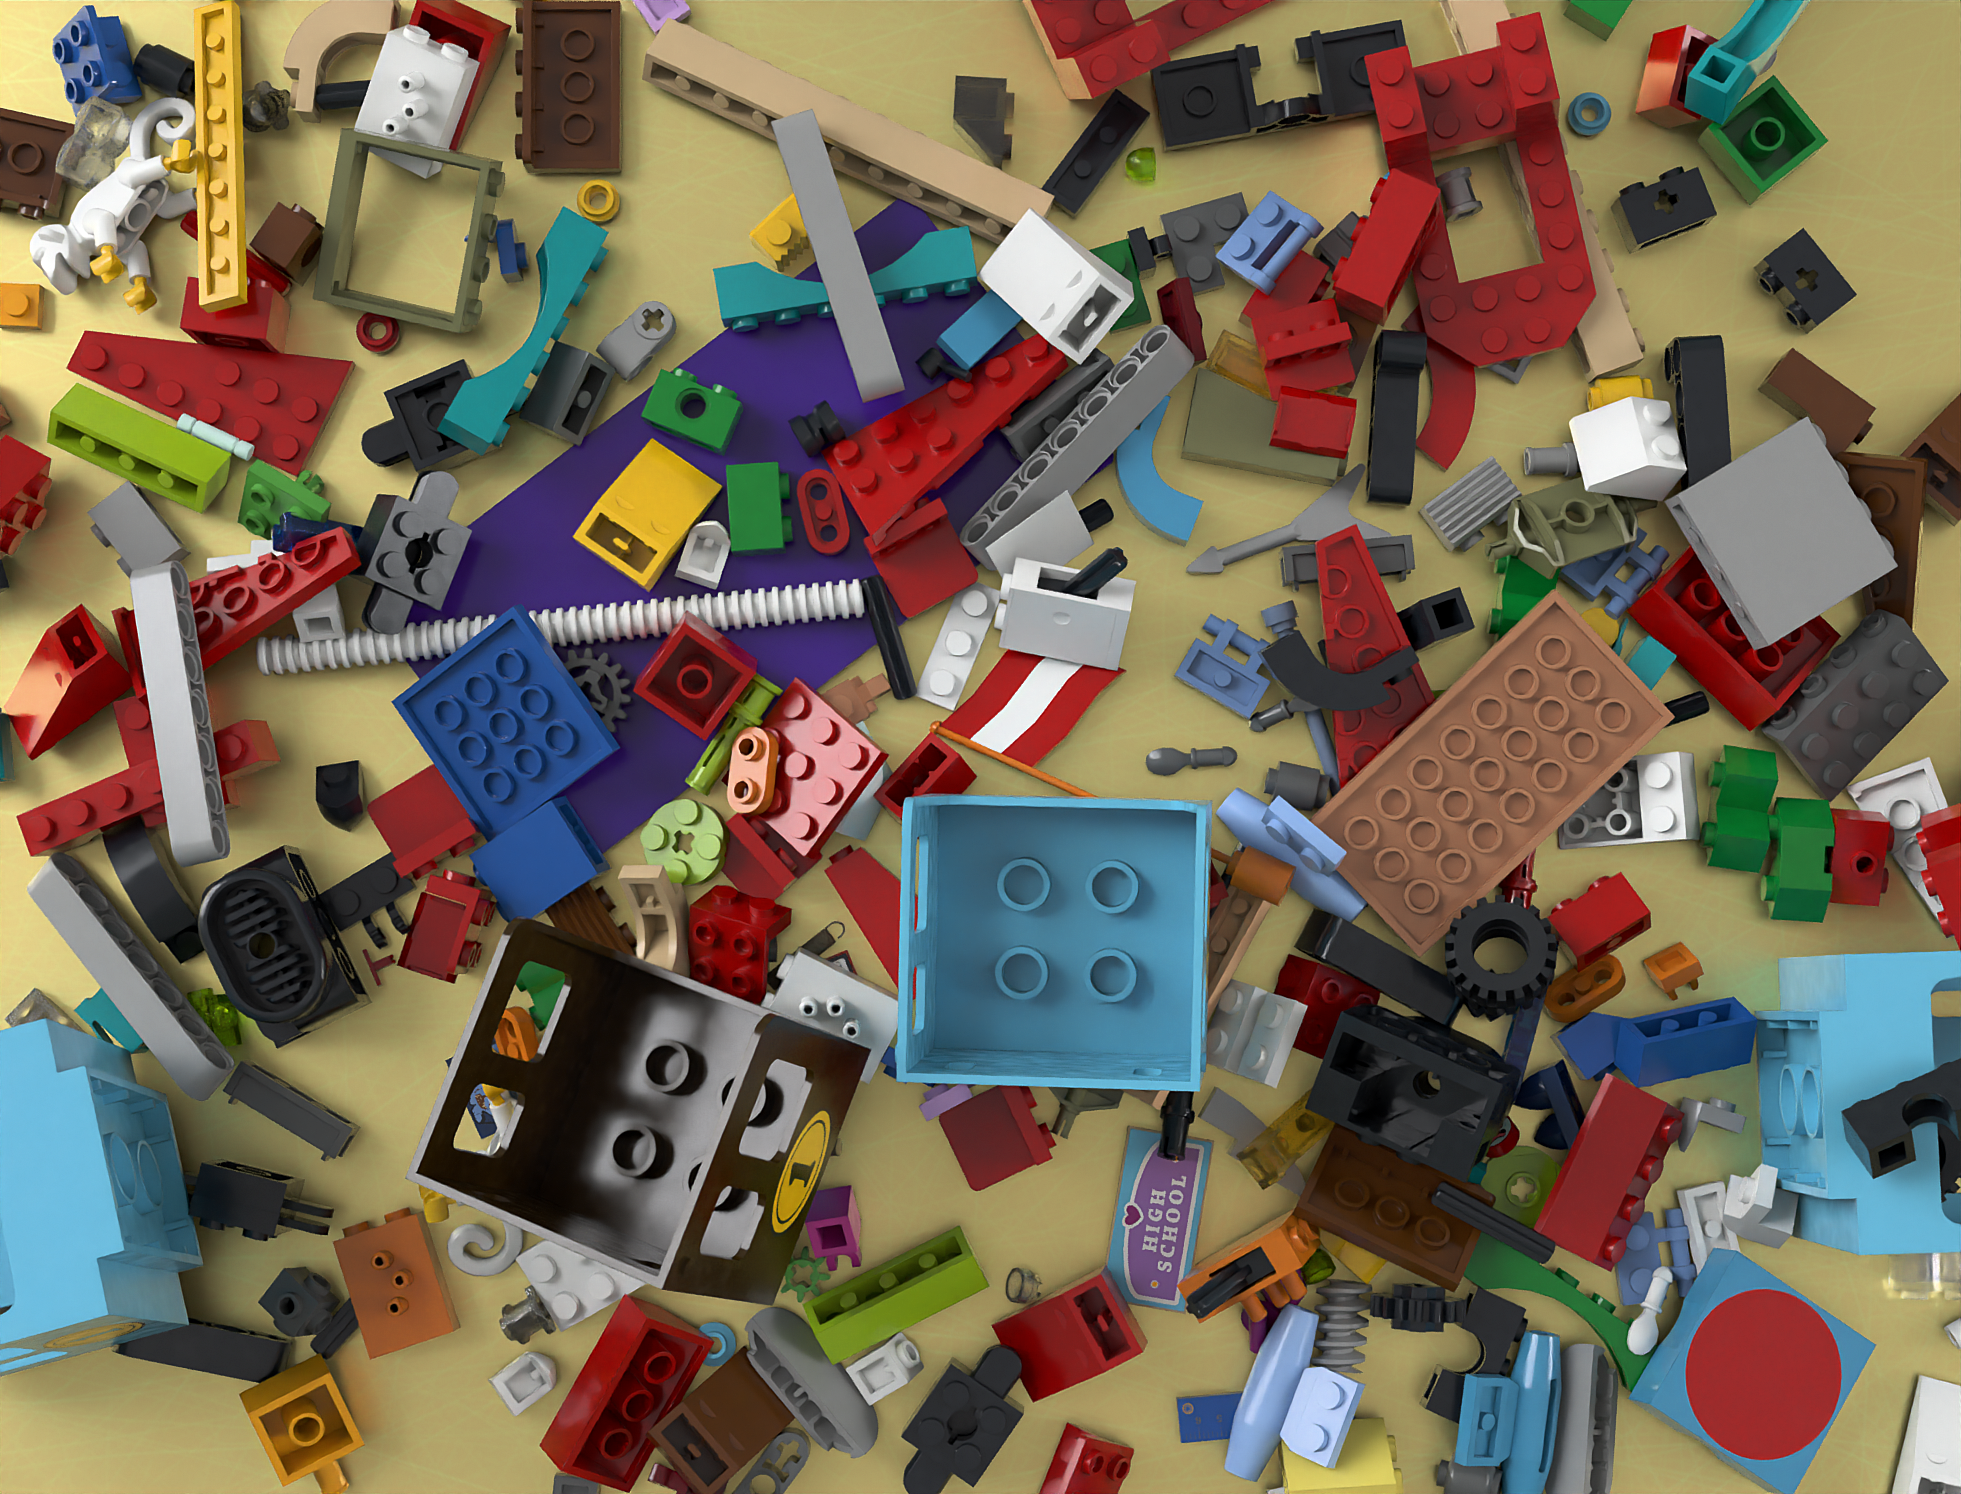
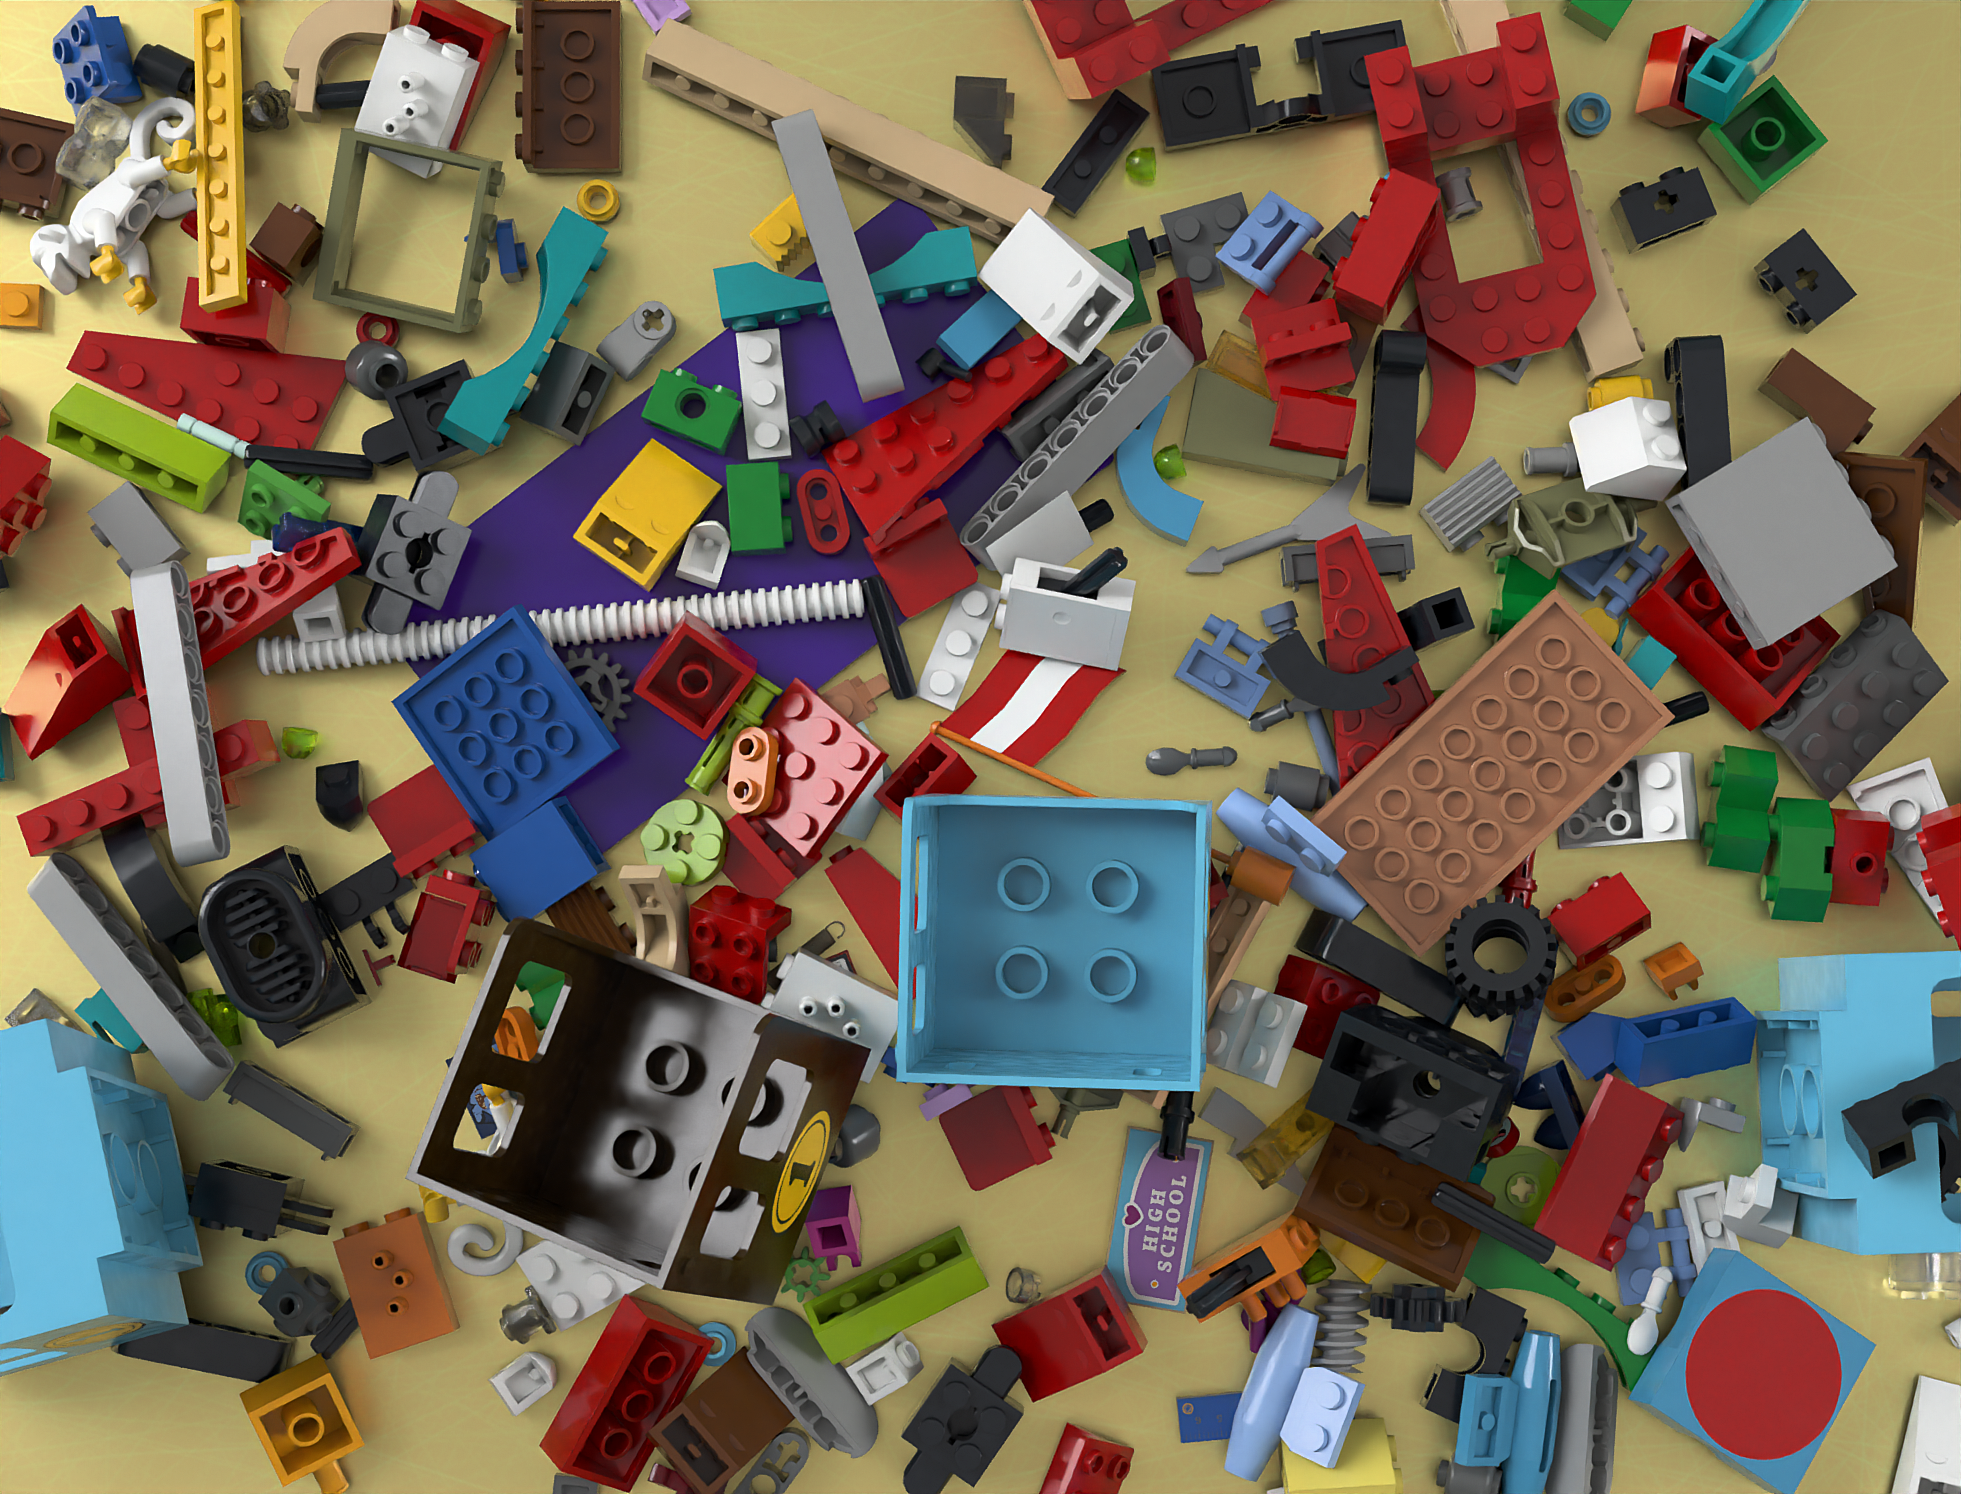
none -> dark tan piece [140,917,193,1006]
none -> black axle [244,444,374,481]
none -> medium azure plate [245,1251,289,1295]
none -> clear neon green hinge [281,727,318,759]
none -> dark grey head [345,340,409,401]
none -> white plate [736,328,792,462]
none -> dark grey head [828,1104,880,1168]
none -> clear neon green hinge [1153,443,1187,480]

